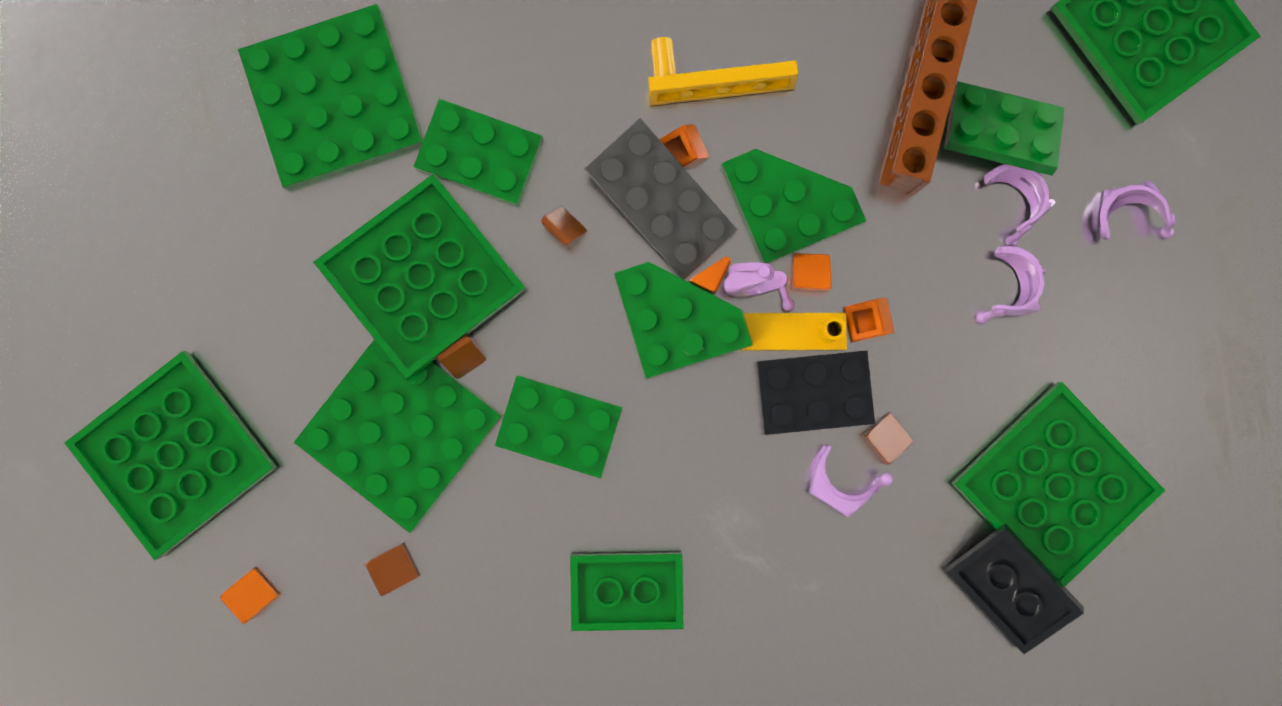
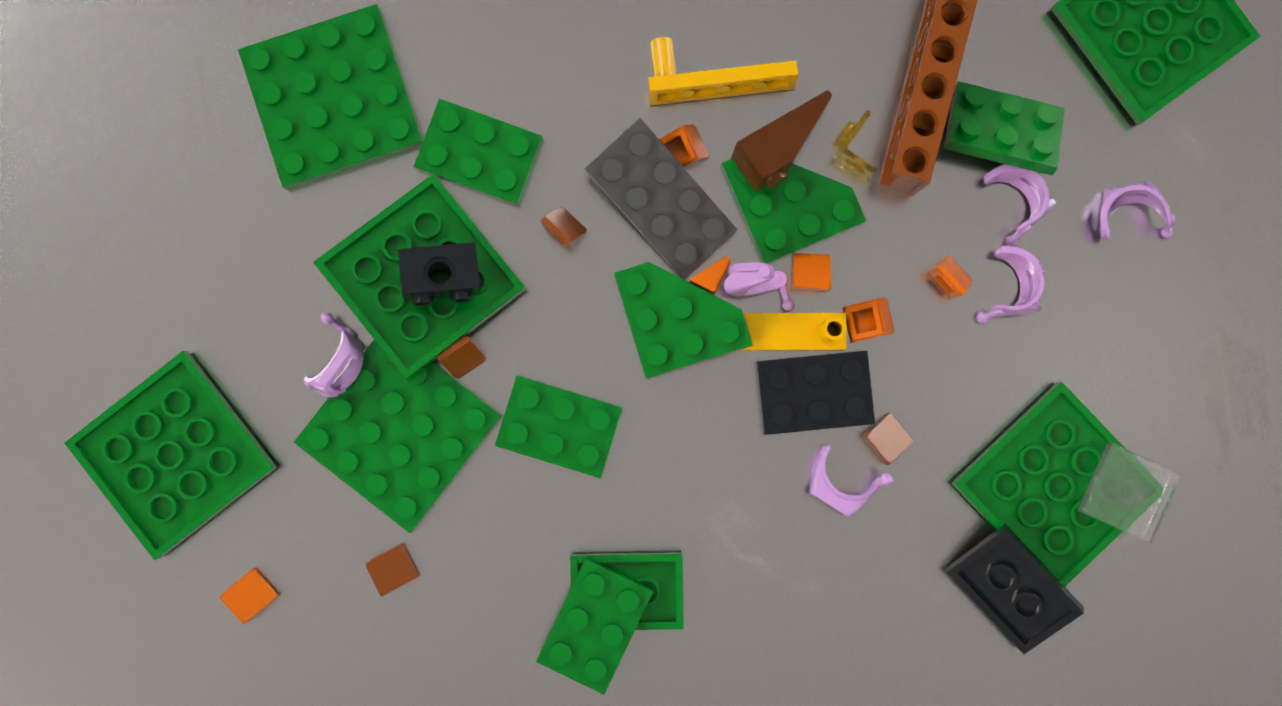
none -> lavender helmet [304,312,364,398]
none -> black brick [398,242,481,306]
none -> green plate [536,557,654,695]
none -> reddish brown slope [731,90,832,193]
none -> clear yellow bracket [833,110,876,180]
none -> orange slope [929,255,972,298]
none -> clear plate [1078,442,1182,544]

